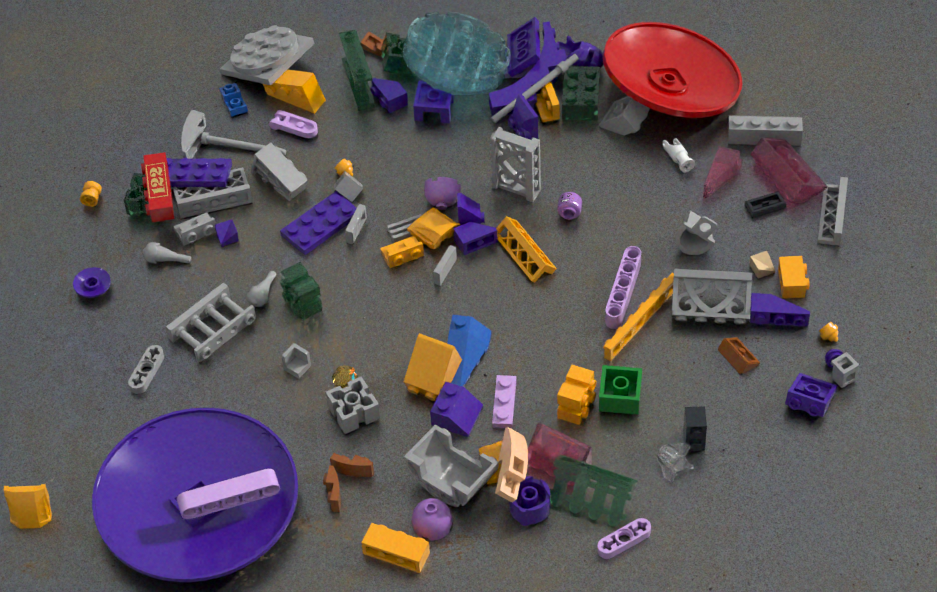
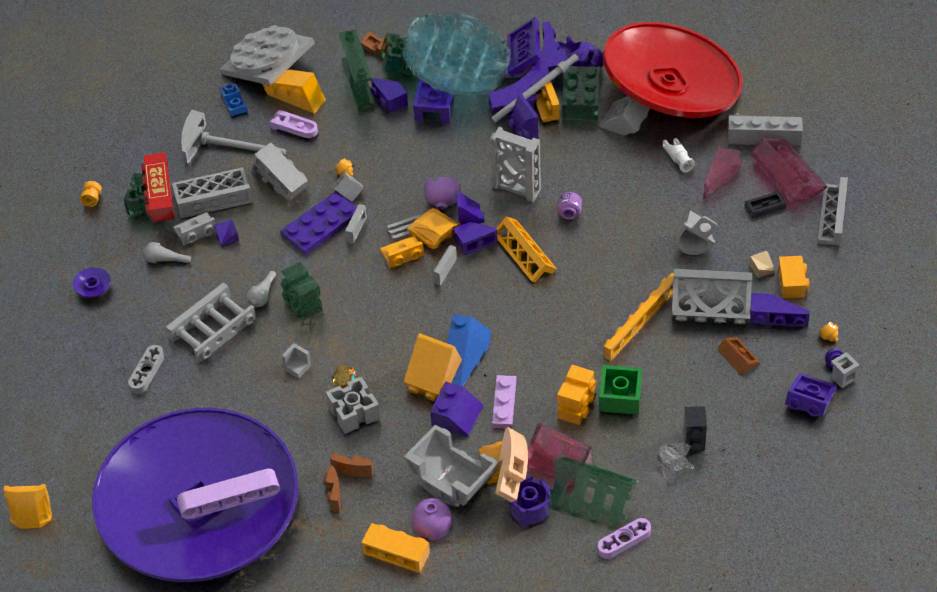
dark purple plate [167,158,232,187] -> none
lavender beam [605,246,641,329] -> none

